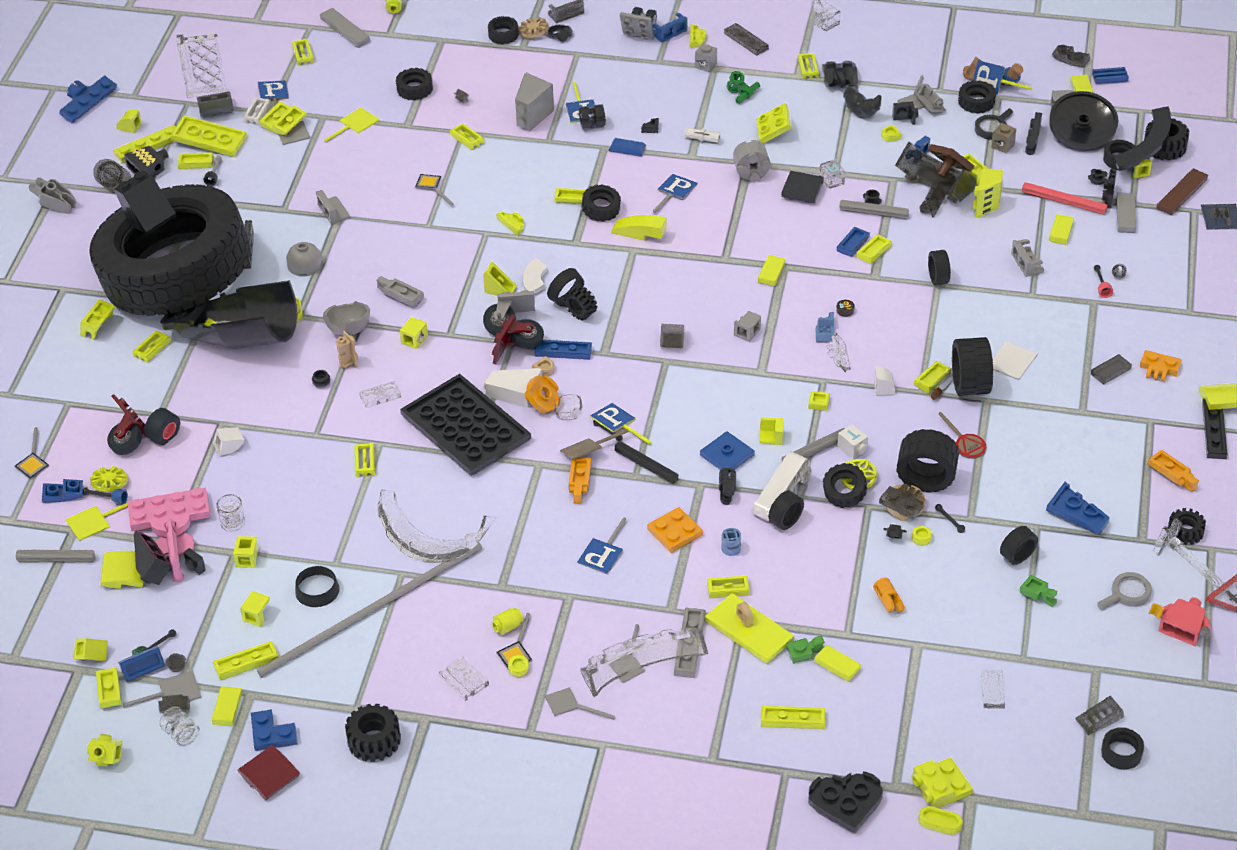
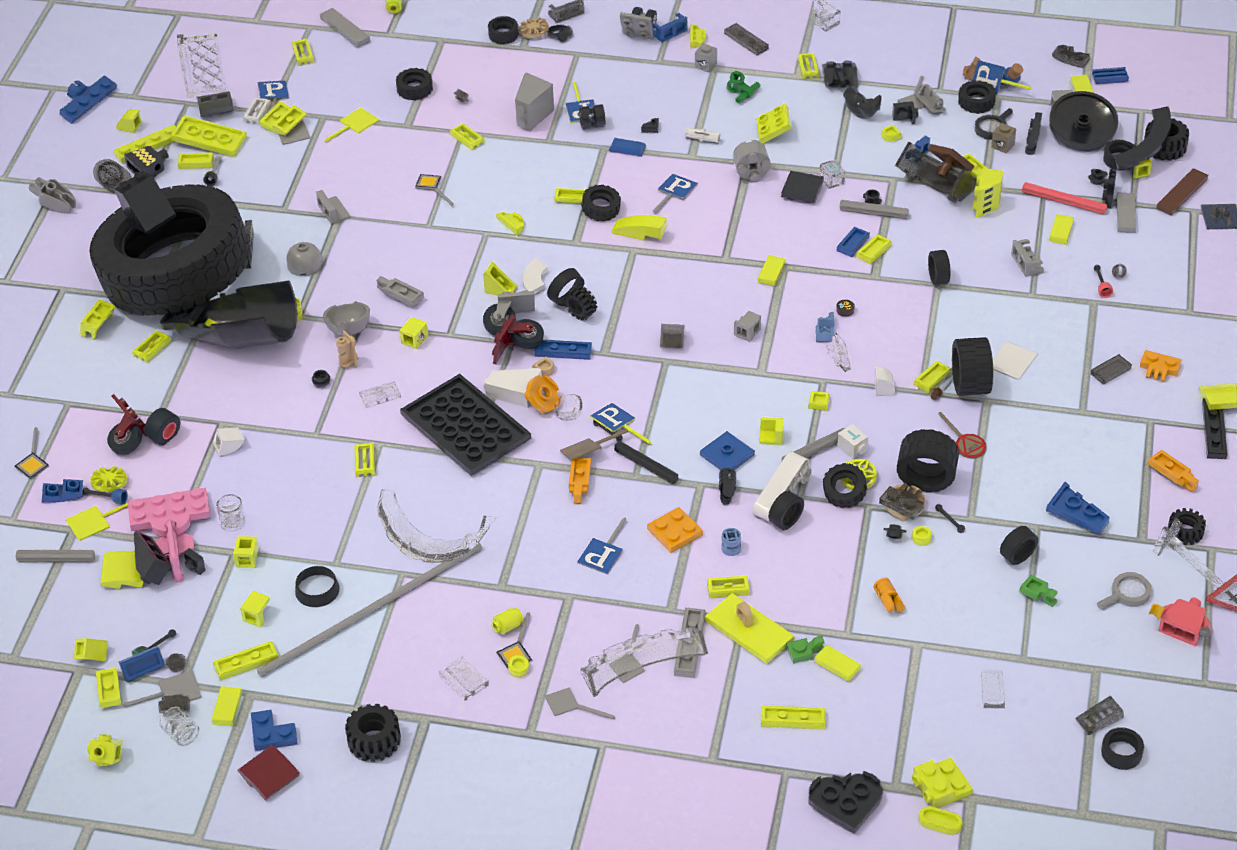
clear smoke hinge [919,182,946,218] -> none

